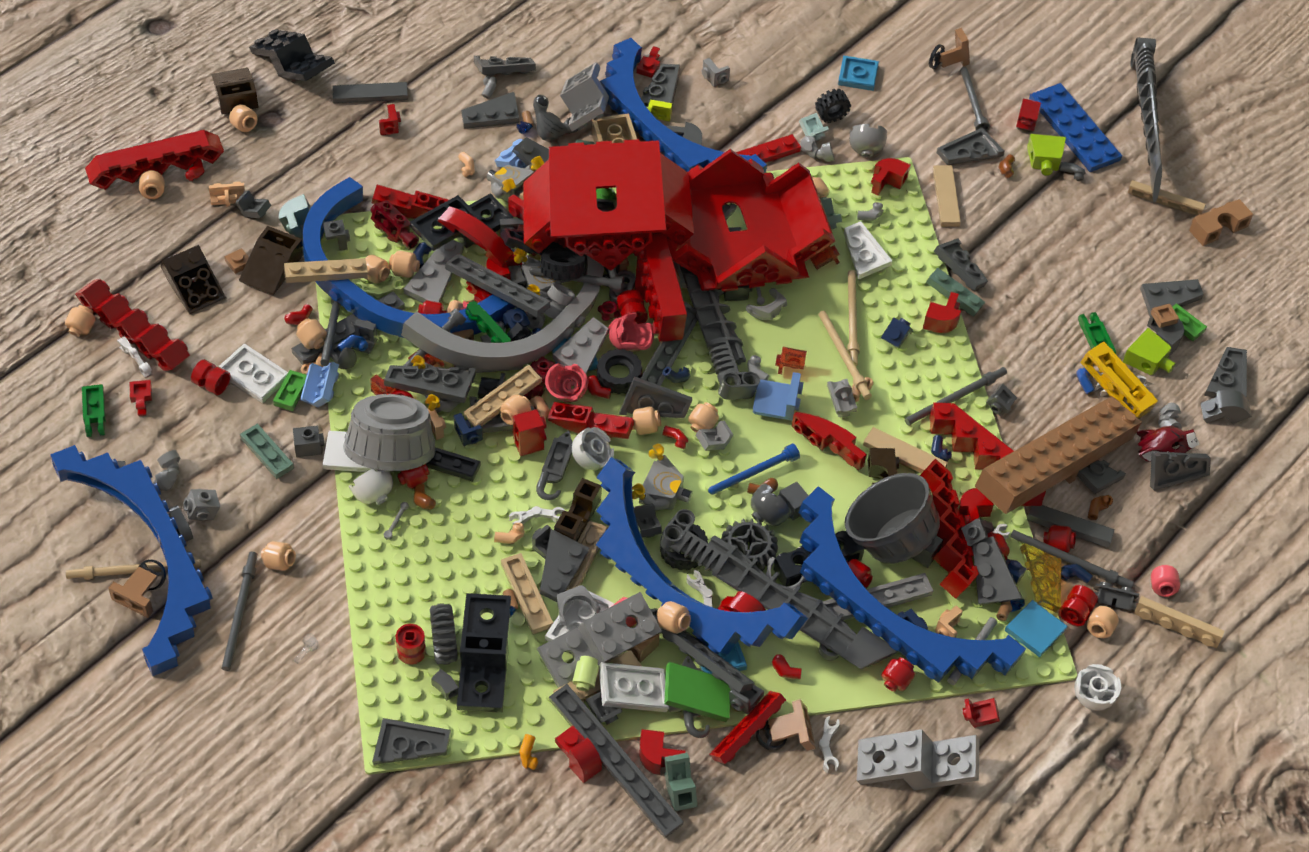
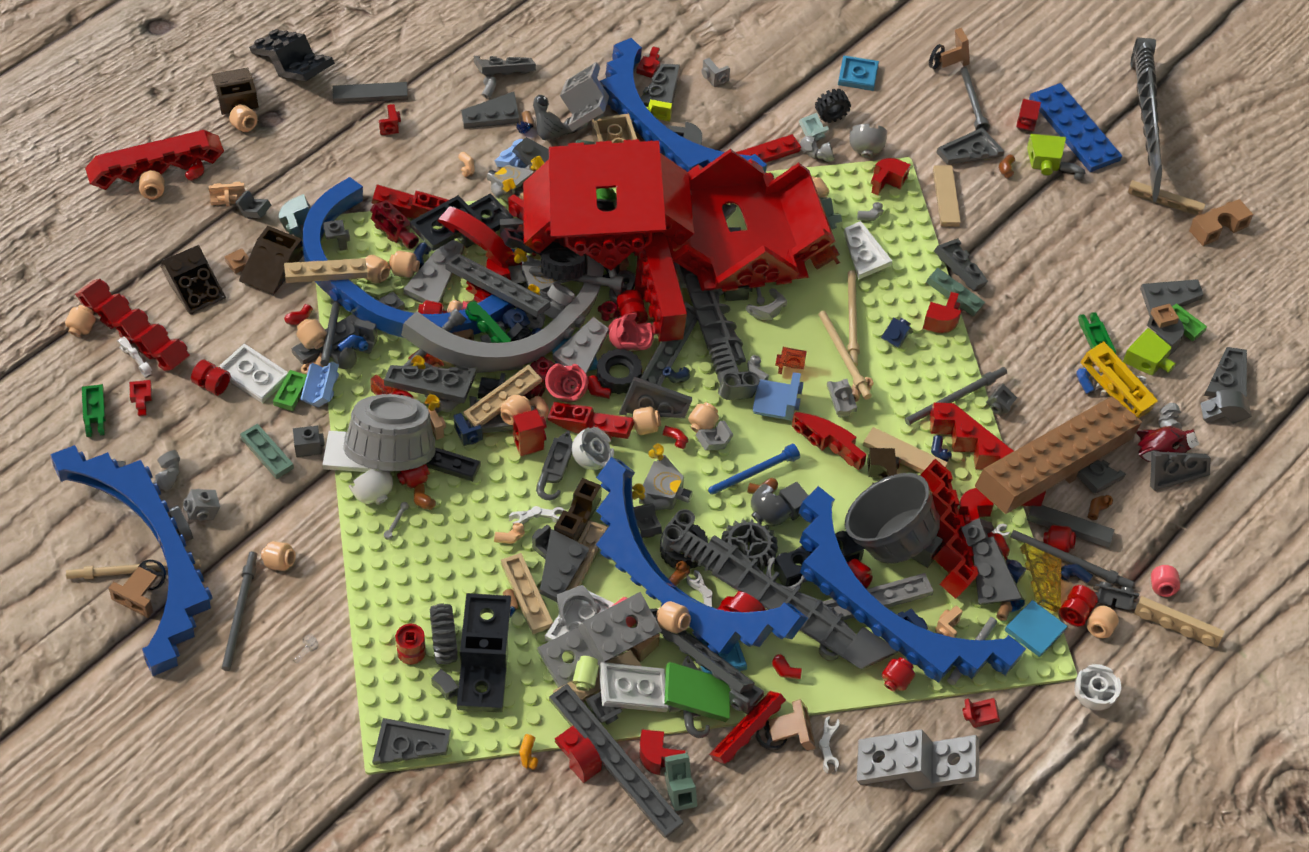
none -> dark orange arm [669,561,690,586]

